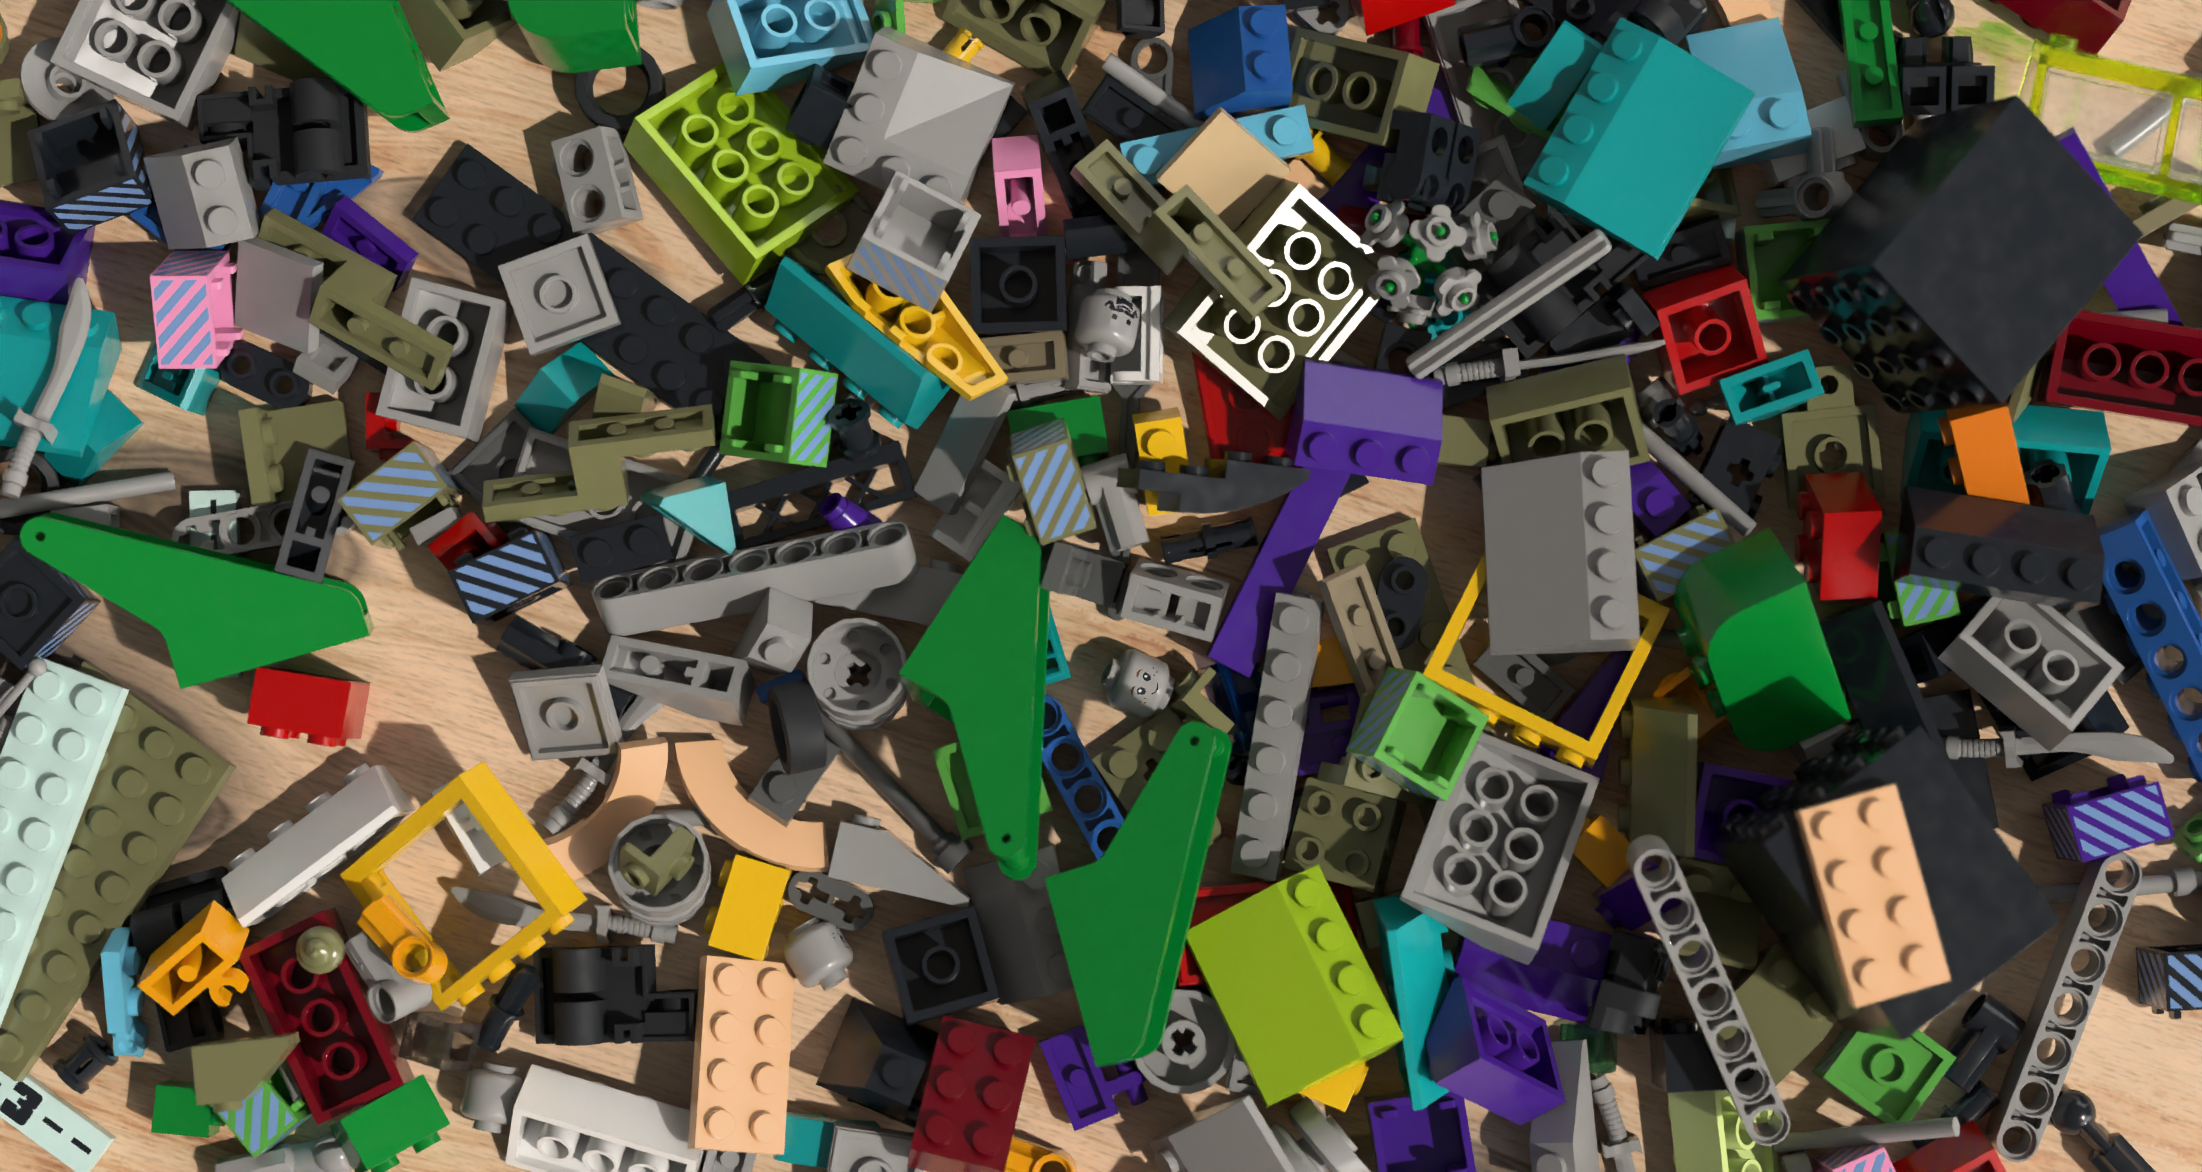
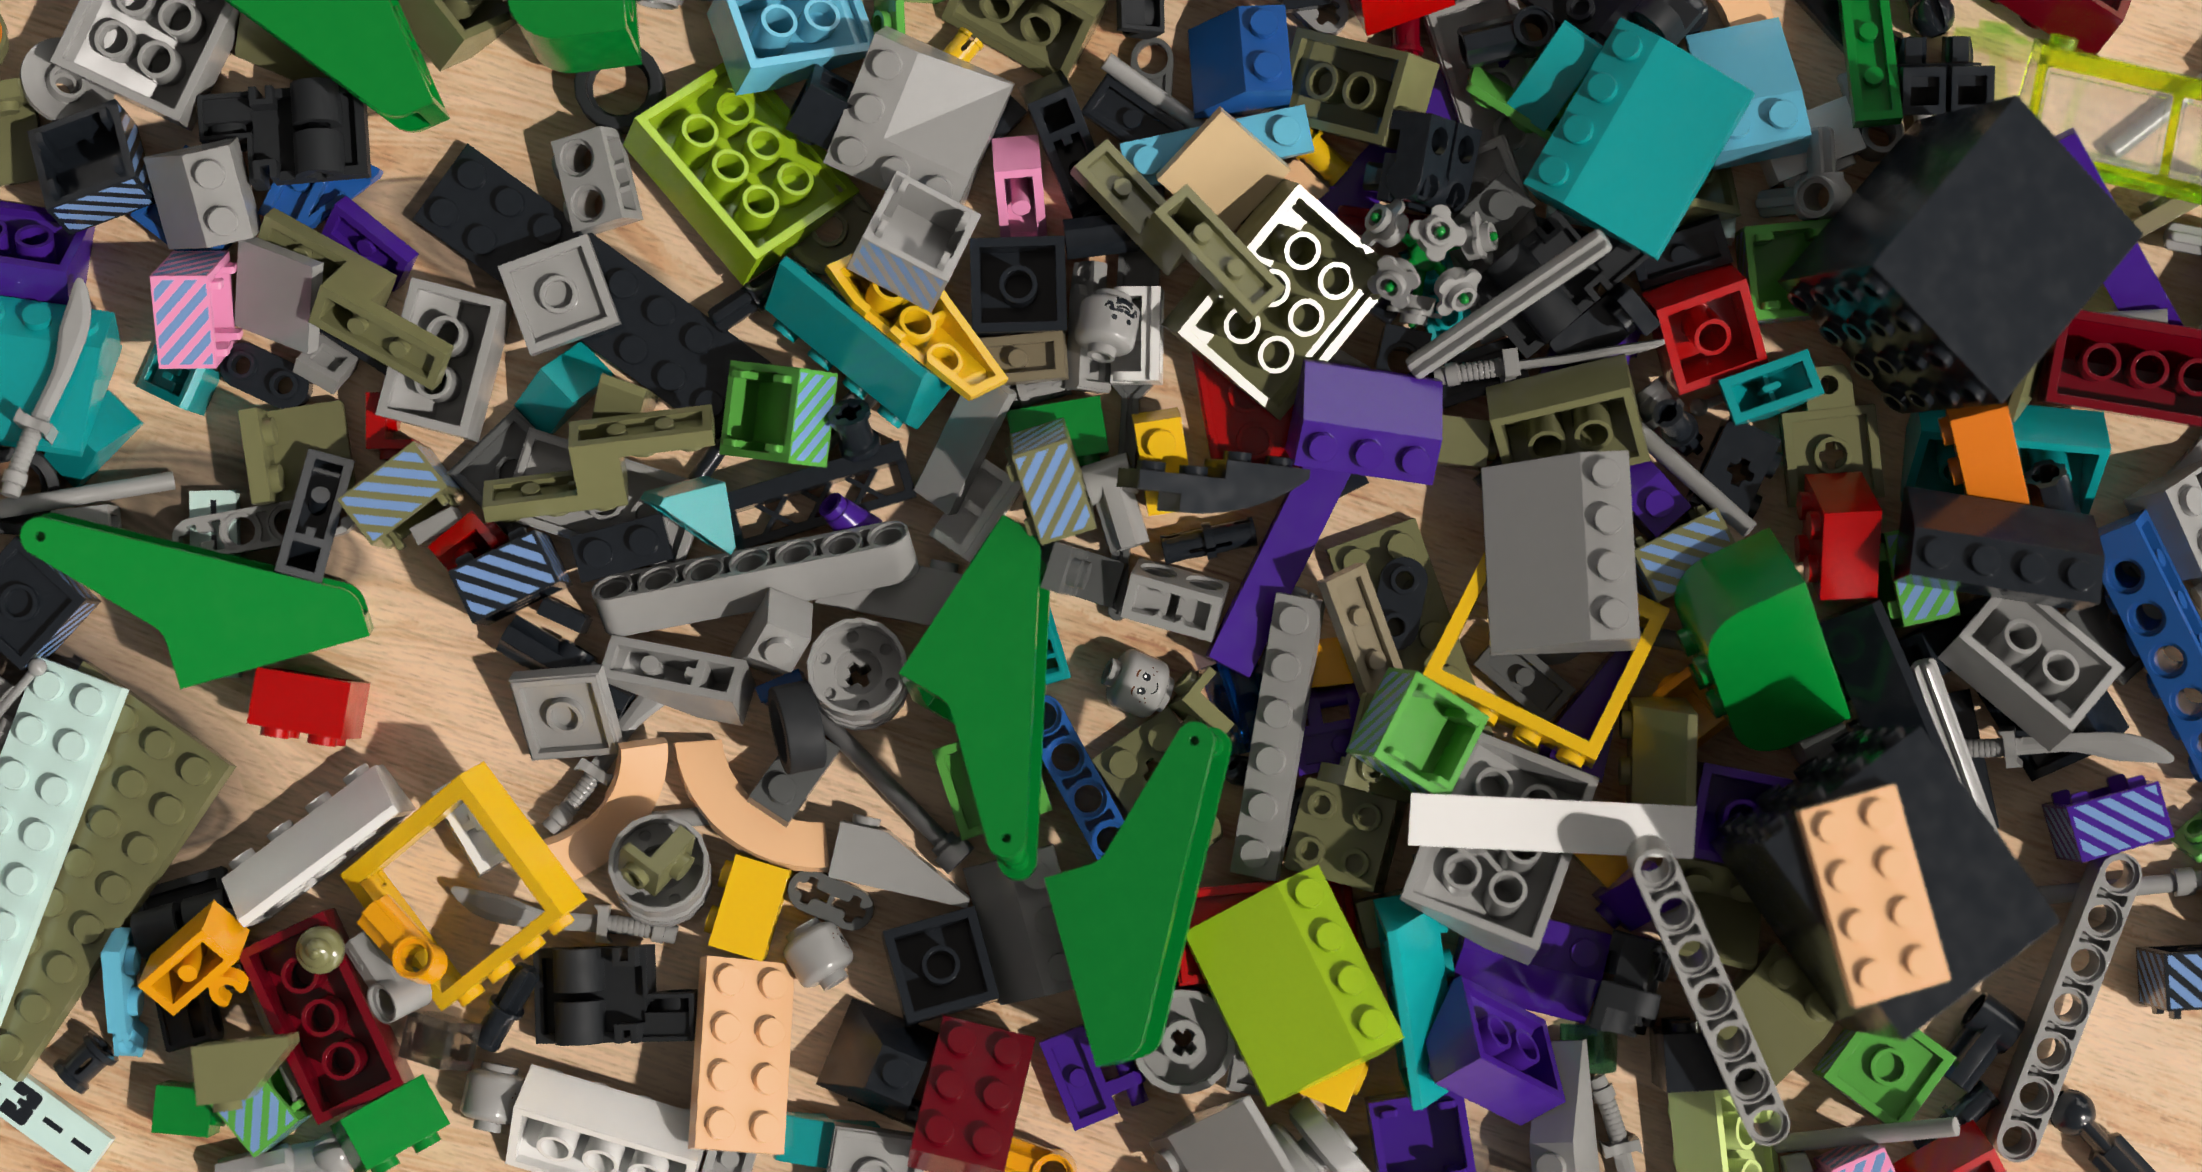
none -> black tile [536,597,593,634]
none -> white sticker [1408,793,1697,859]
none -> light grey axle [1910,657,1999,834]

